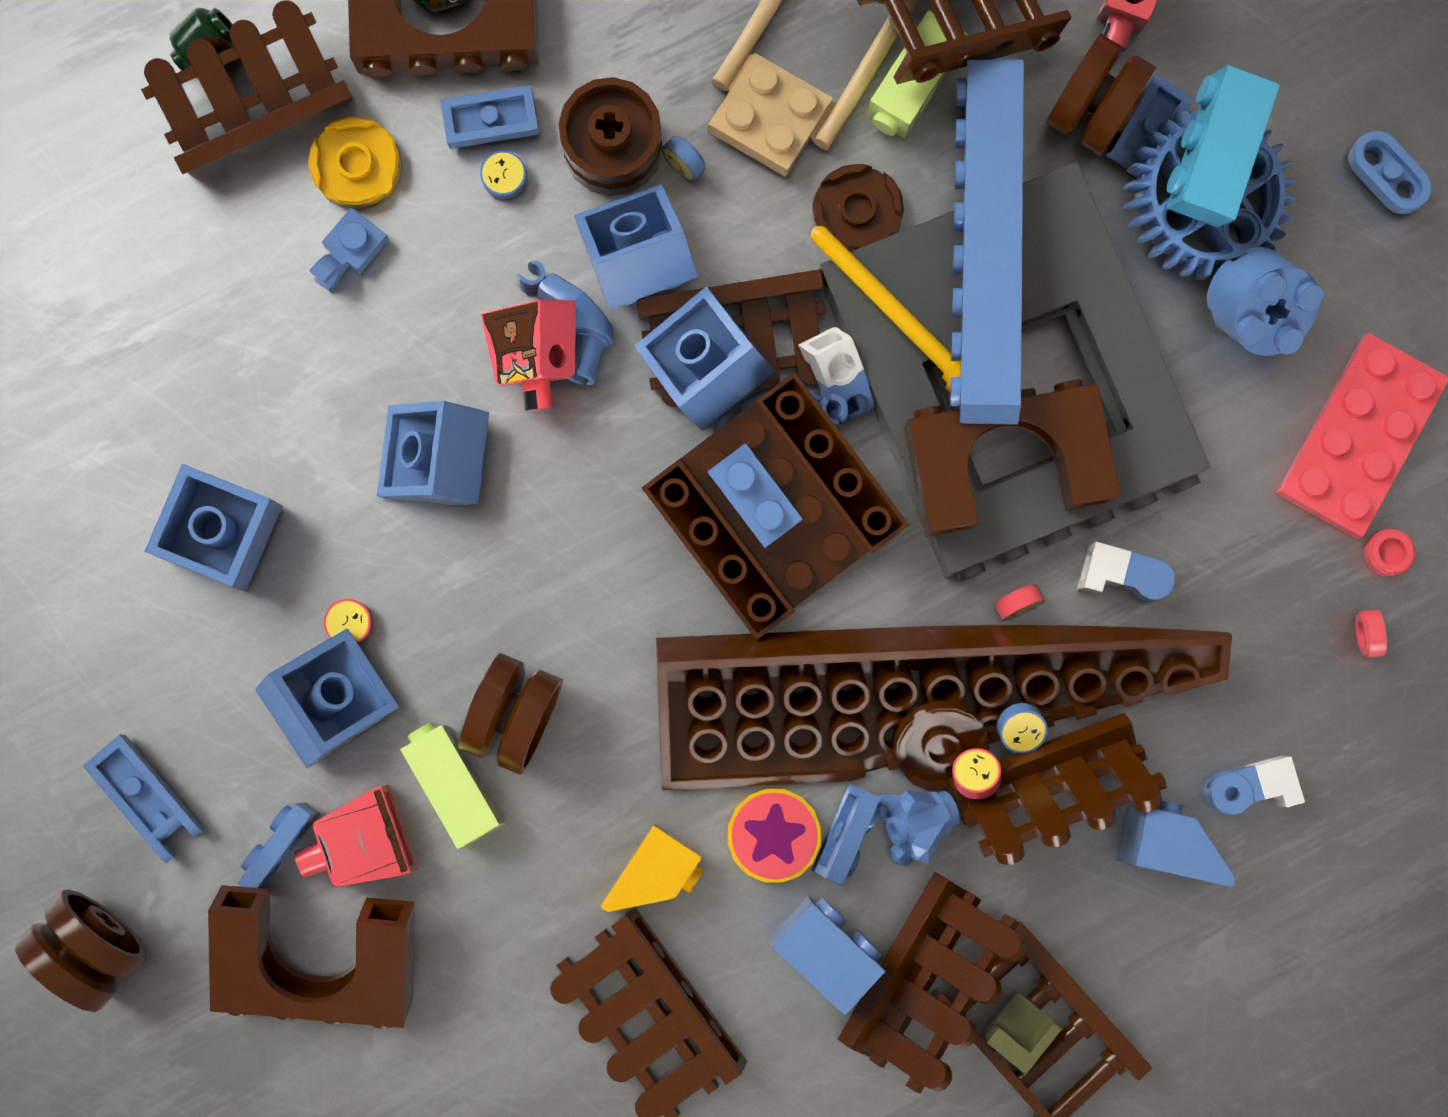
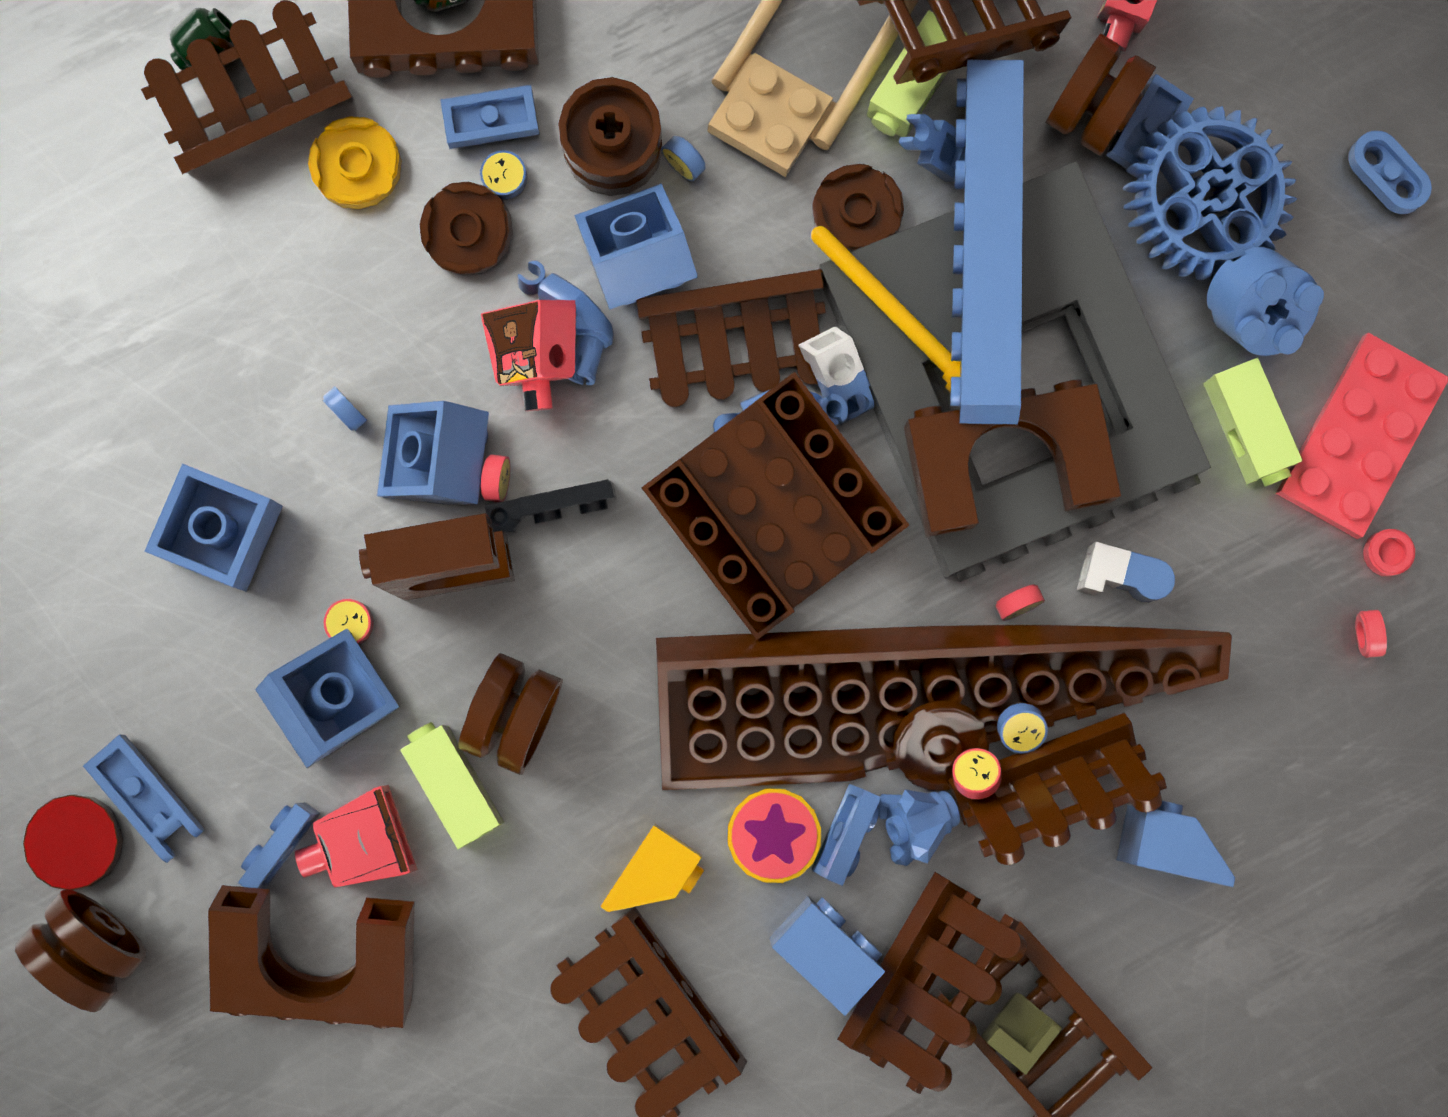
medium blue plate [309,208,389,292] -> none
medium blue slope [634,286,775,431] -> none
medium blue plate [708,443,803,548] -> none
medium azure brick [1166,65,1280,227] -> none
leg [1203,756,1305,815] -> none
none -> red tile [23,794,123,890]
none -> medium blue tile [323,386,367,431]
none -> reddish brown arch [359,513,515,601]
none -> reddish brown tile [420,181,513,275]
none -> coral tile [481,454,510,502]
none -> black hinge [485,479,616,532]
none -> medium blue plate [899,114,965,182]
none -> yellowish green brick [1203,357,1303,487]

